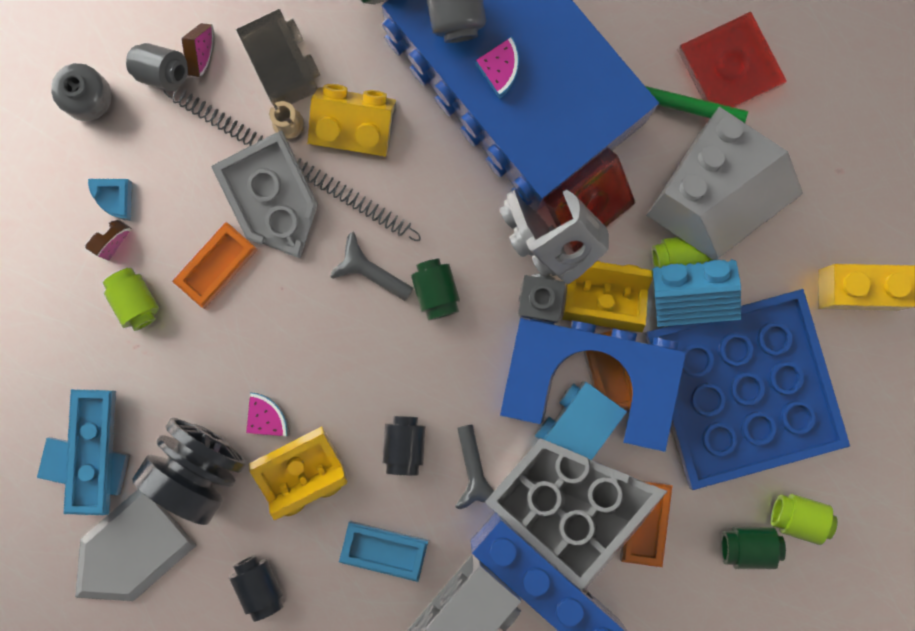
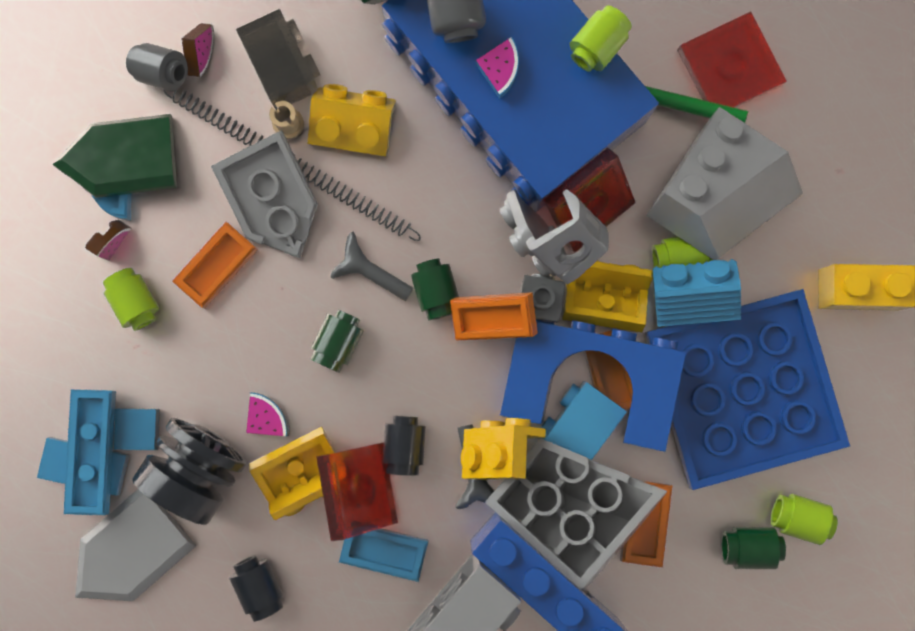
dark grey head [51,63,112,121] -> none
none -> dark green tile [53,114,177,198]
none -> dark azure tile [114,408,160,450]
none -> brick [310,309,364,373]
none -> clear red tile [316,442,398,541]
none -> orange tile [450,292,538,341]
none -> yellow bracket [461,418,546,480]
none -> lime brick [569,5,632,72]

